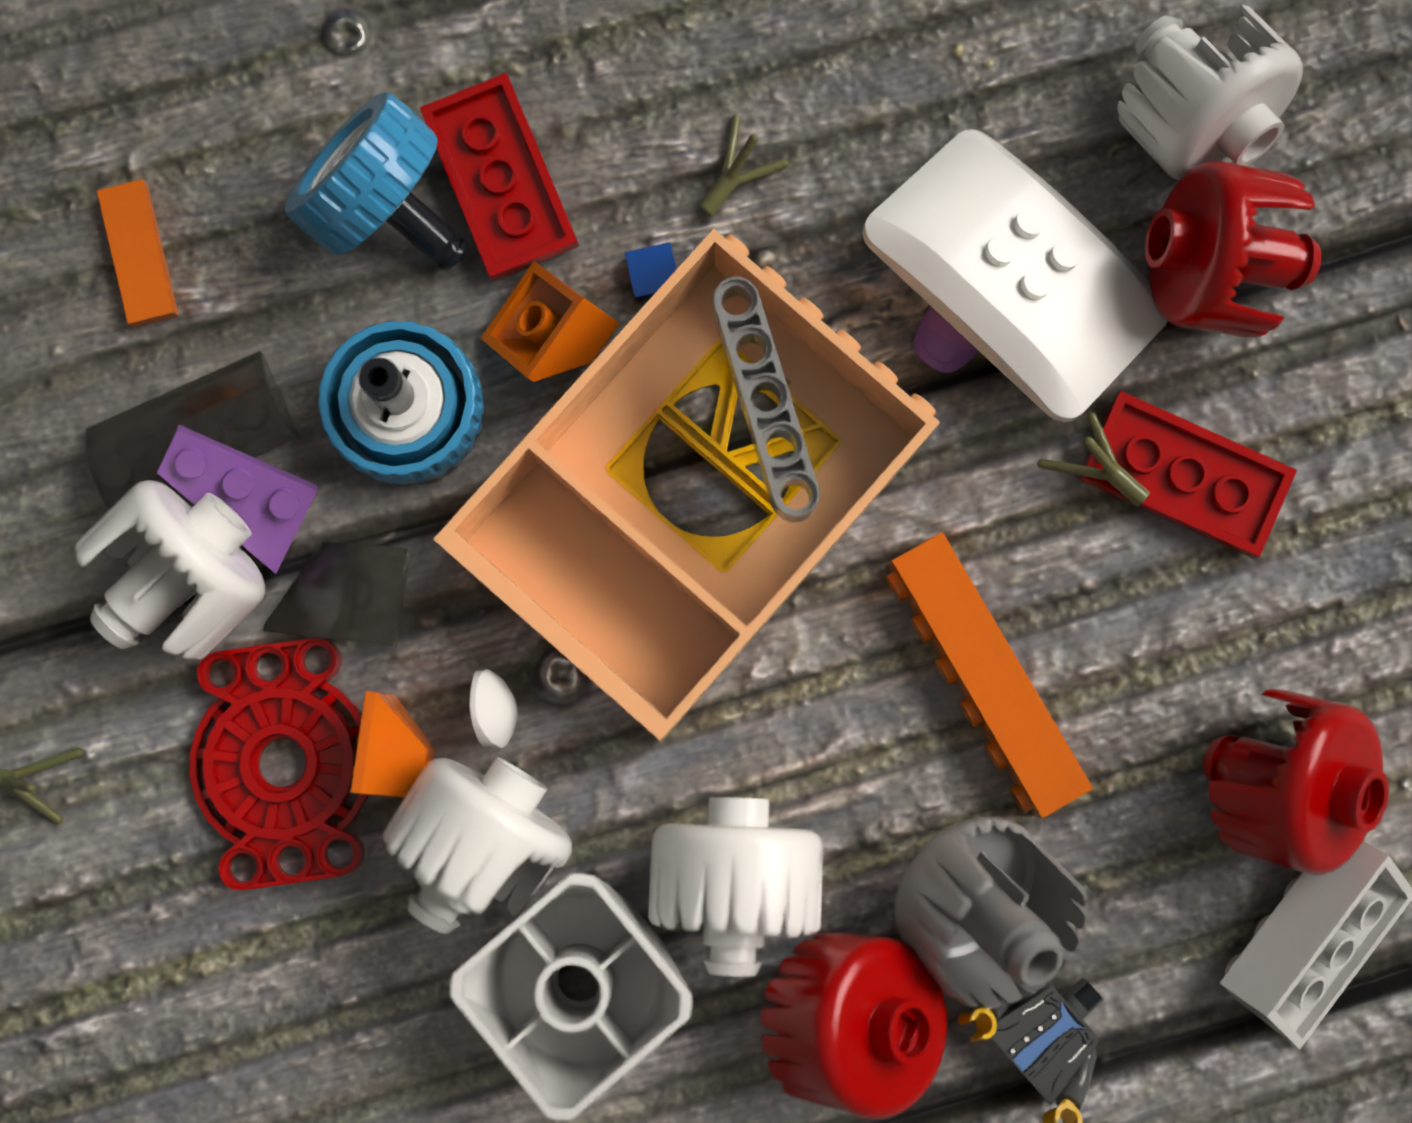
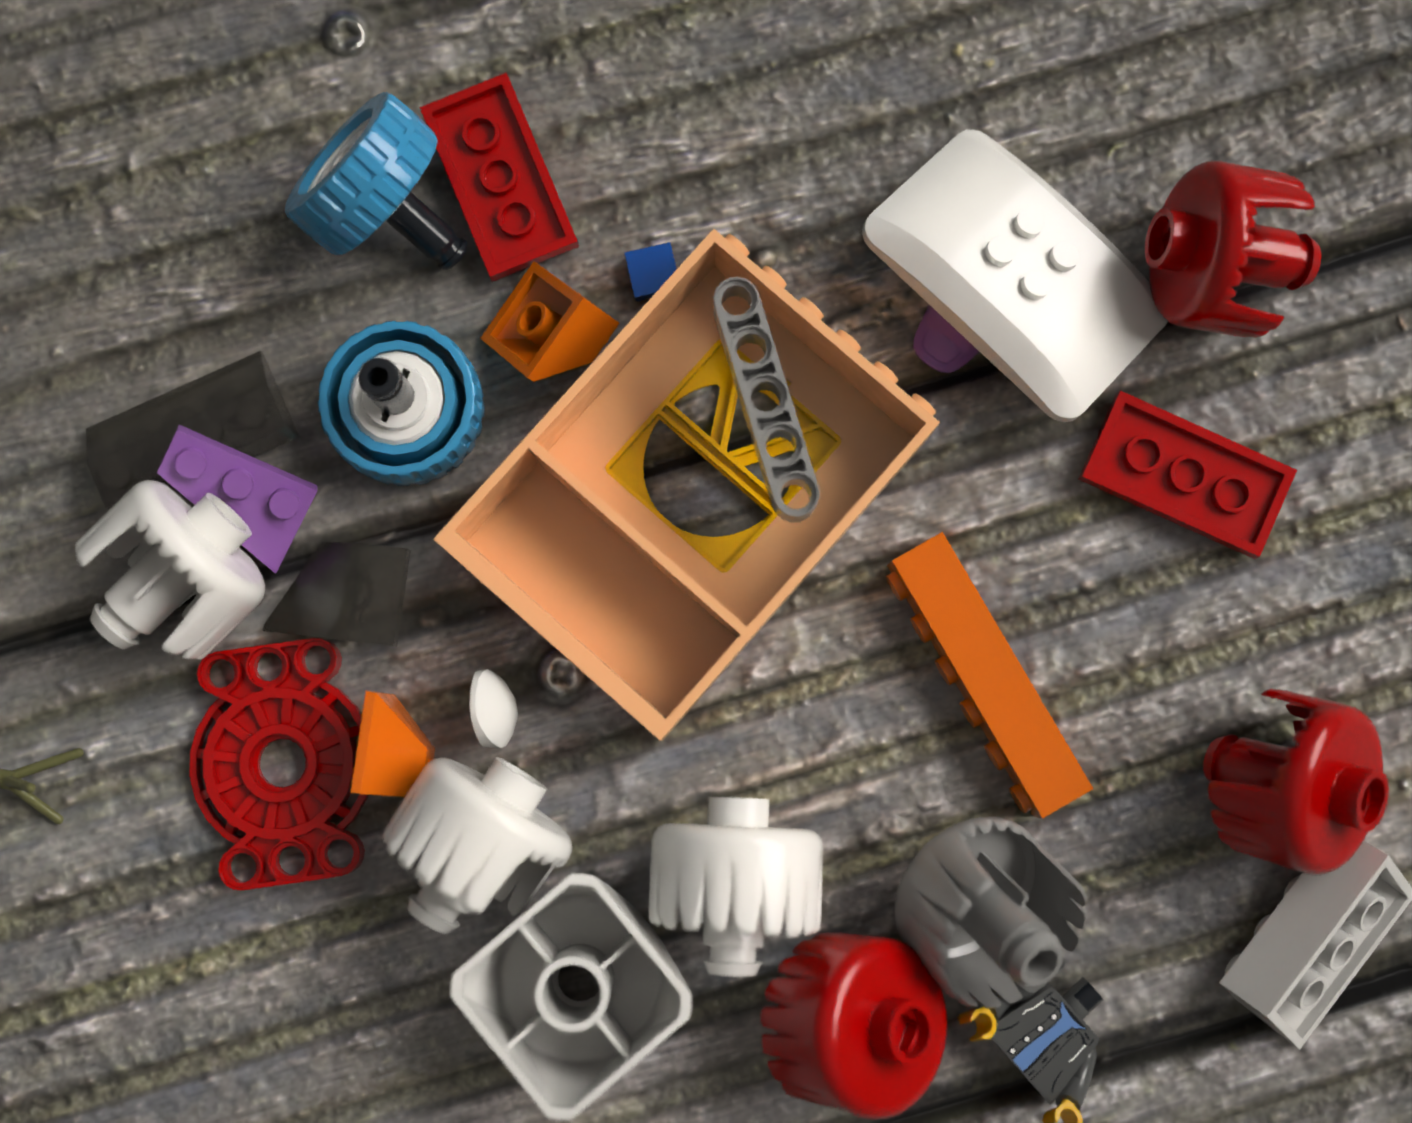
orange tile [97,179,179,328] -> none
olive plant [698,114,789,217] -> none
olive plant [1037,413,1150,507] -> none
white piece [1117,5,1303,180] -> none

